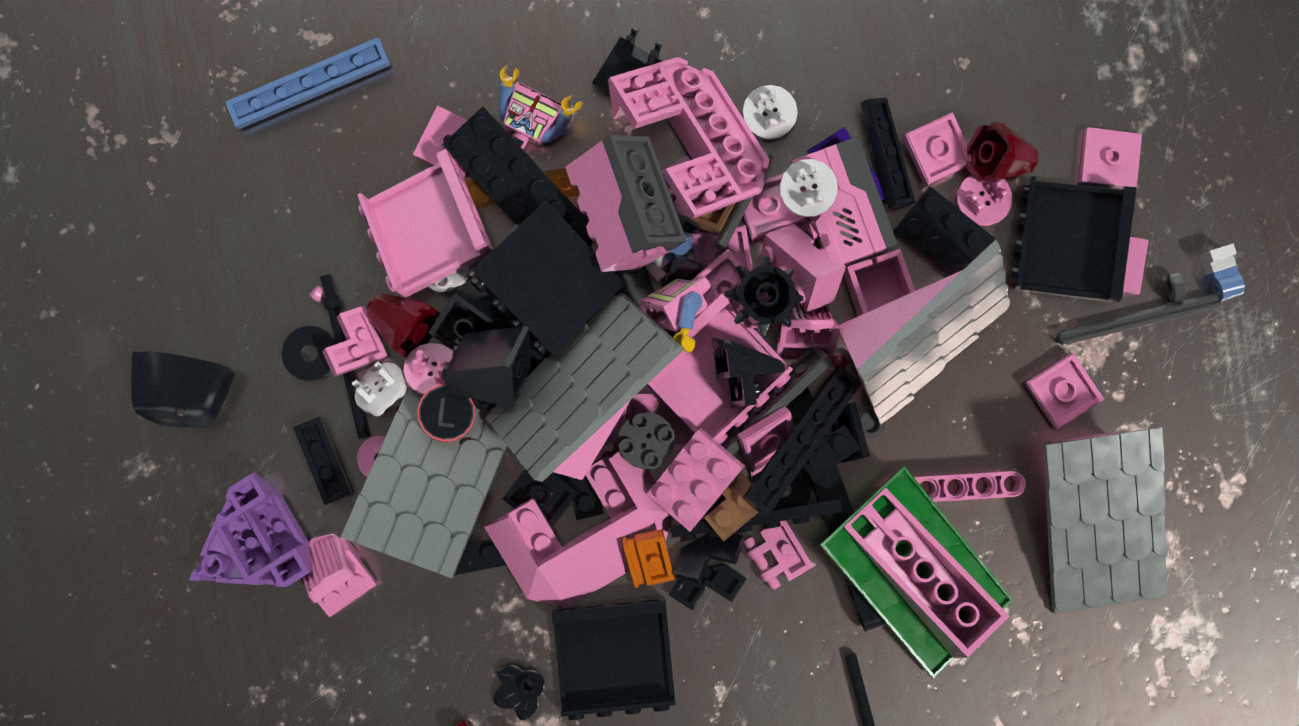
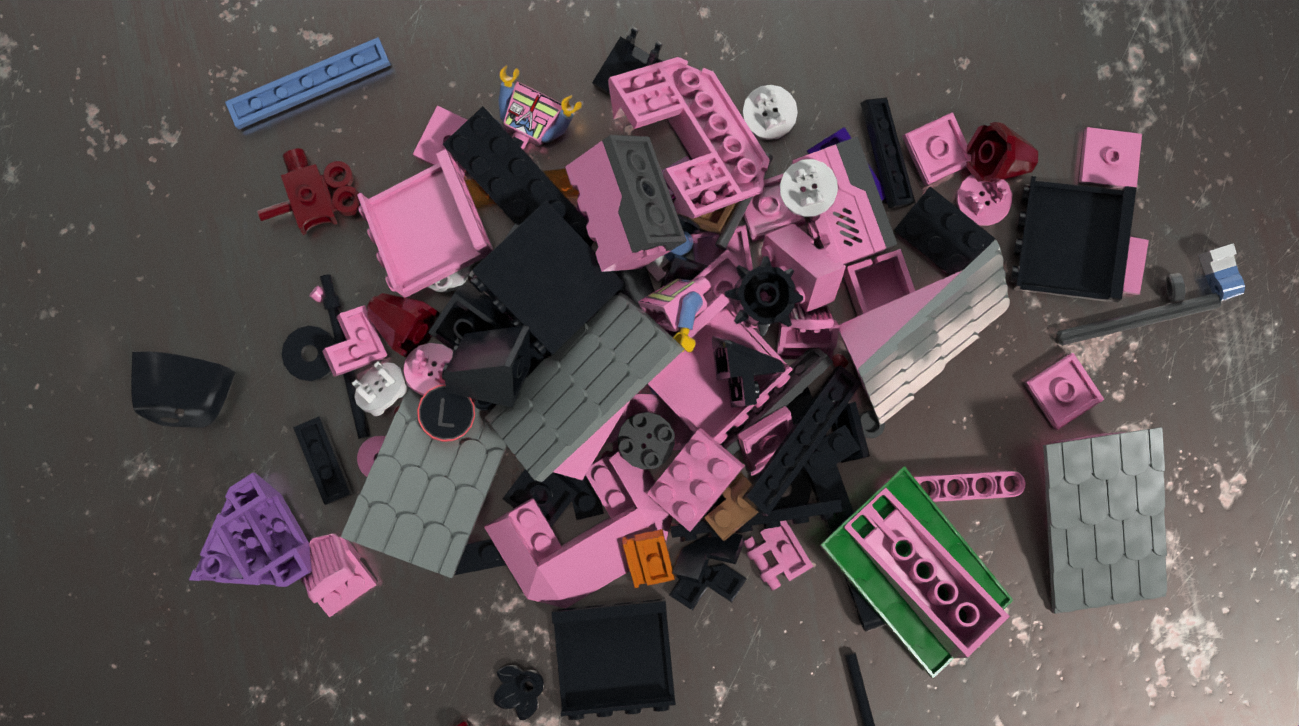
none -> dark red piece [257,148,361,235]

